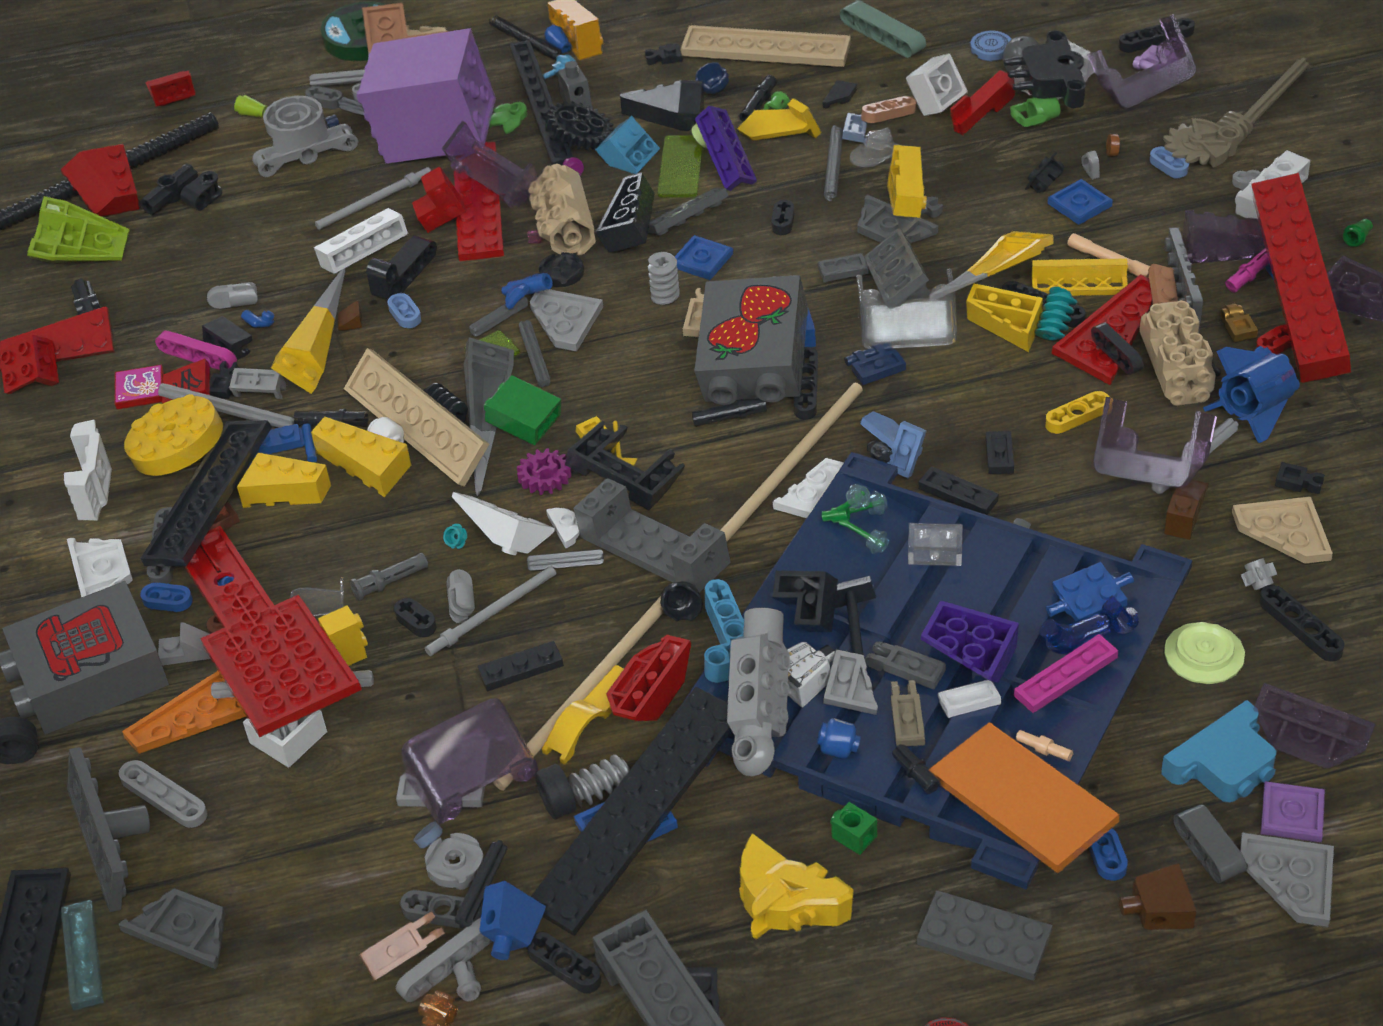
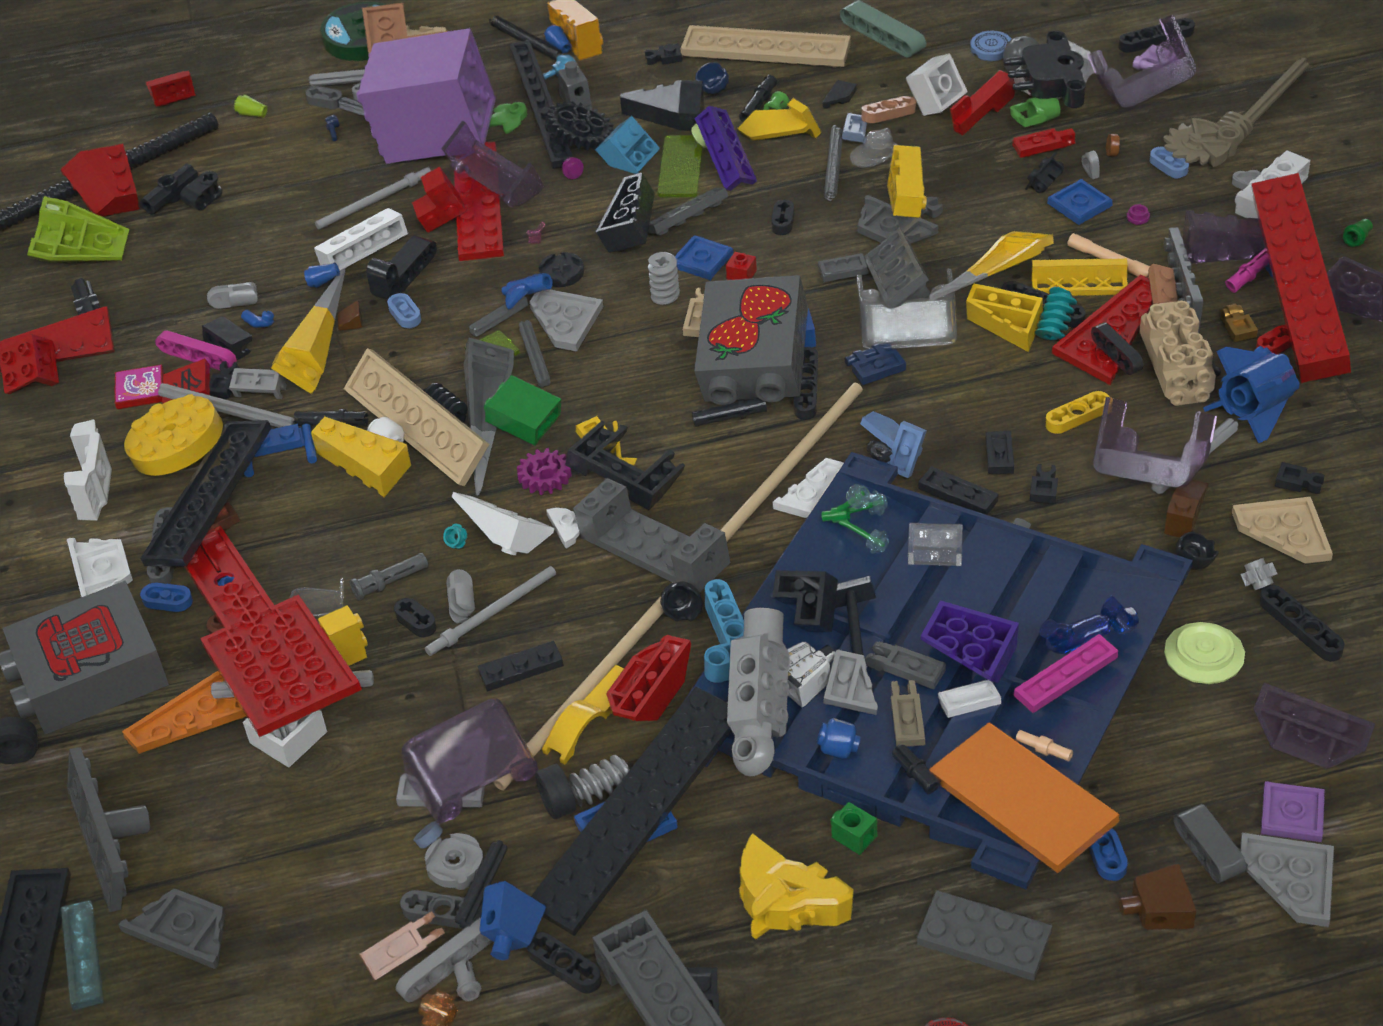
light grey plate [119,760,207,828] -> none
light grey slope [158,622,211,666] -> none
yellow wedge [237,453,331,508] -> none
light grey piece [252,96,358,177] -> none
axle [527,549,604,571] -> none
tan brick [528,164,596,255] -> none
blue plate [1046,562,1134,626] -> none
dark azure brick [1161,700,1276,802] -> none
none -> blue cone [304,263,340,288]
none -> red plate [726,252,757,280]
none -> red hinge [1013,128,1075,158]
none -> black plate [1030,464,1058,504]
none -> magenta plate [1127,204,1150,225]
none -> black hair [1176,531,1219,570]

